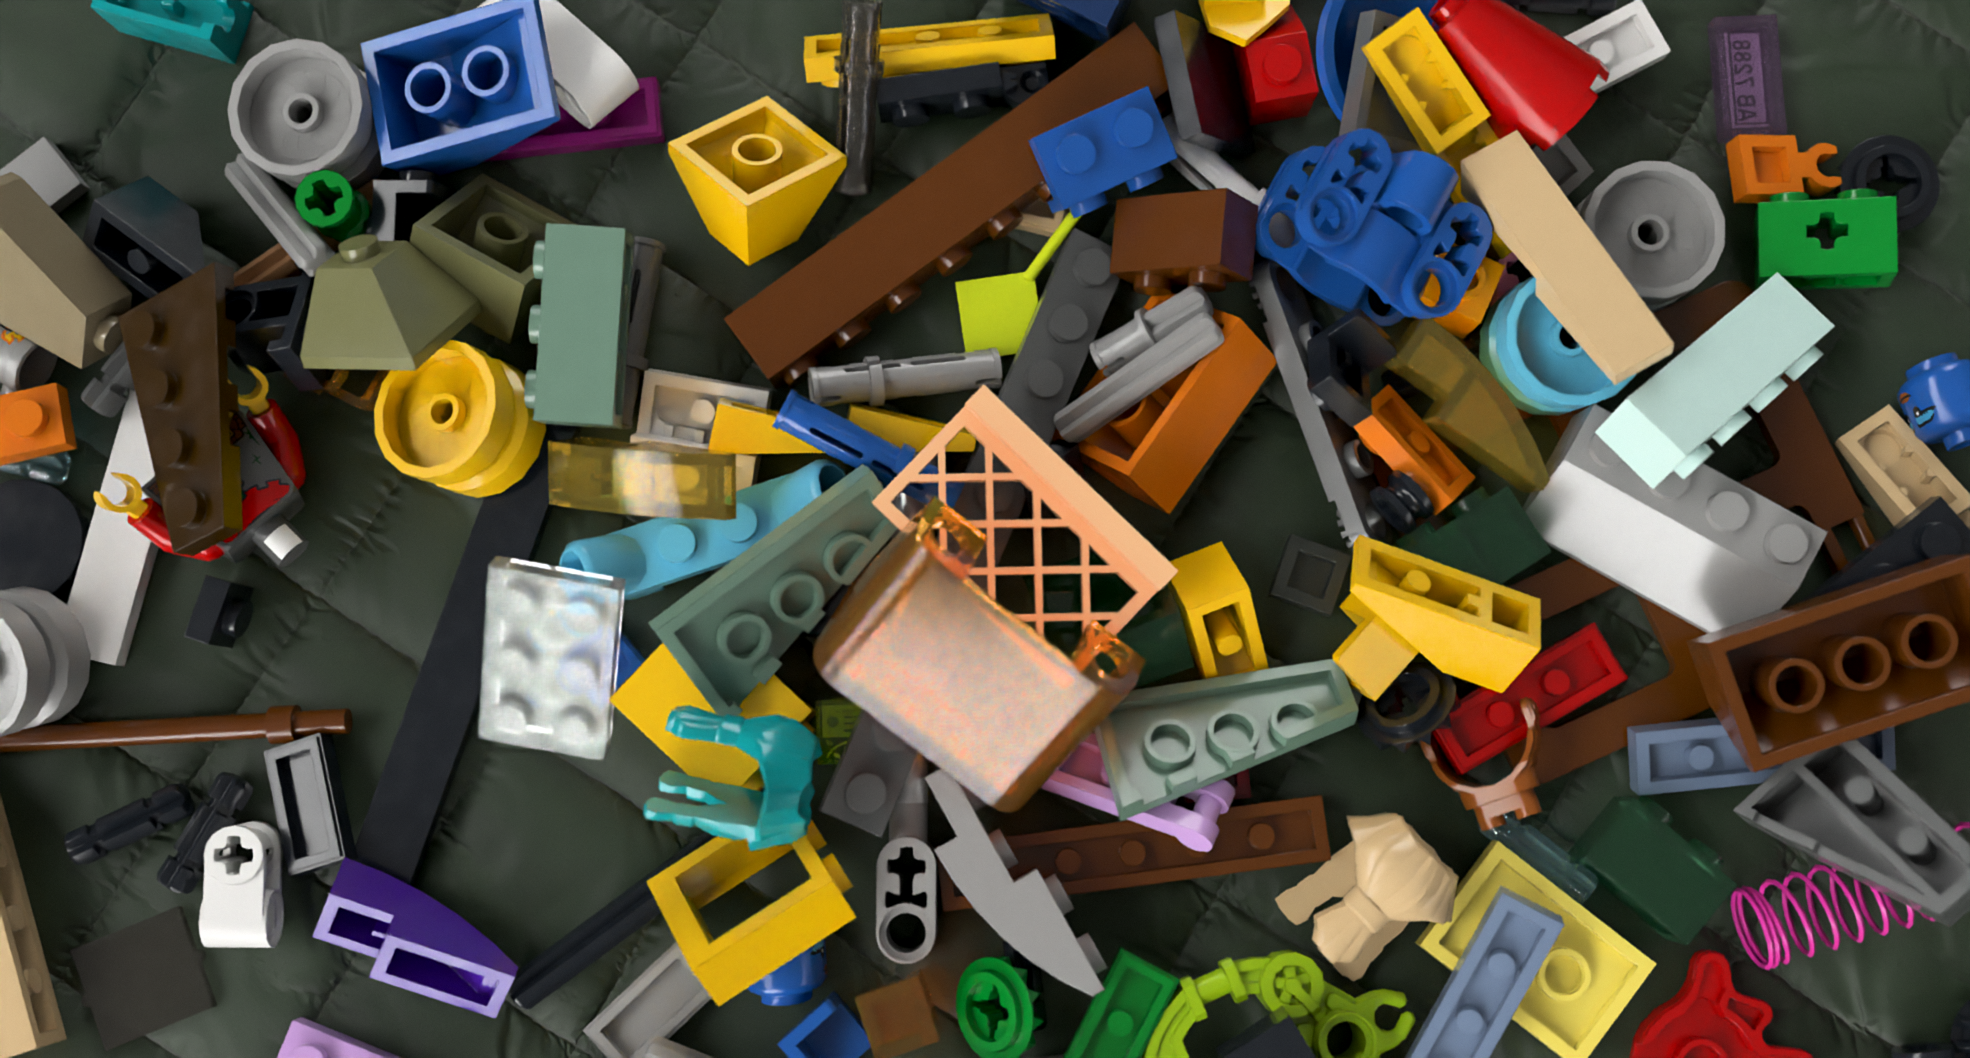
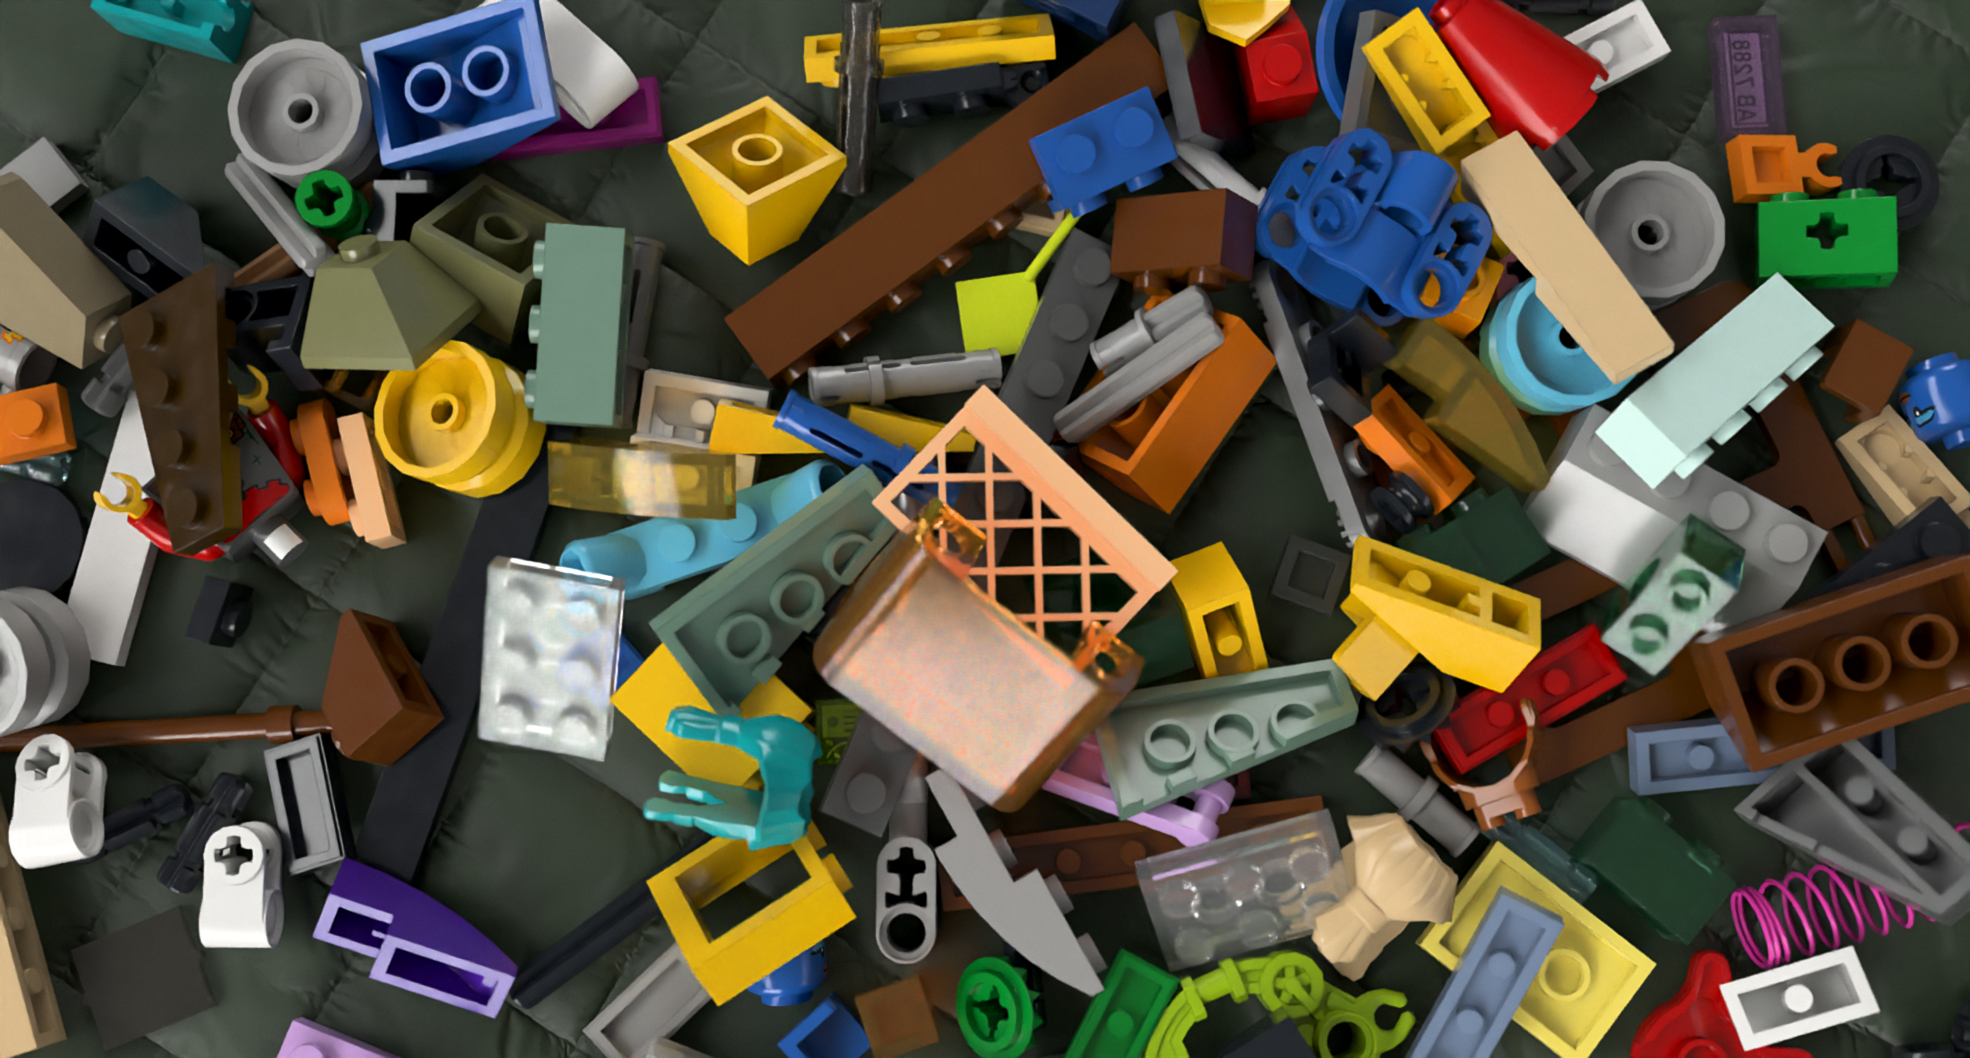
none -> white piece [9,734,108,869]
none -> orange plate [289,398,355,526]
none -> reddish brown slope [321,608,445,766]
none -> light nougat plate [333,412,407,549]
none -> clear plate [1134,809,1351,972]
none -> light grey pin [1354,745,1481,858]
none -> clear green brick [1599,513,1746,676]
none -> white slope [1719,945,1880,1051]
none -> reddish brown panel [1819,318,1915,425]

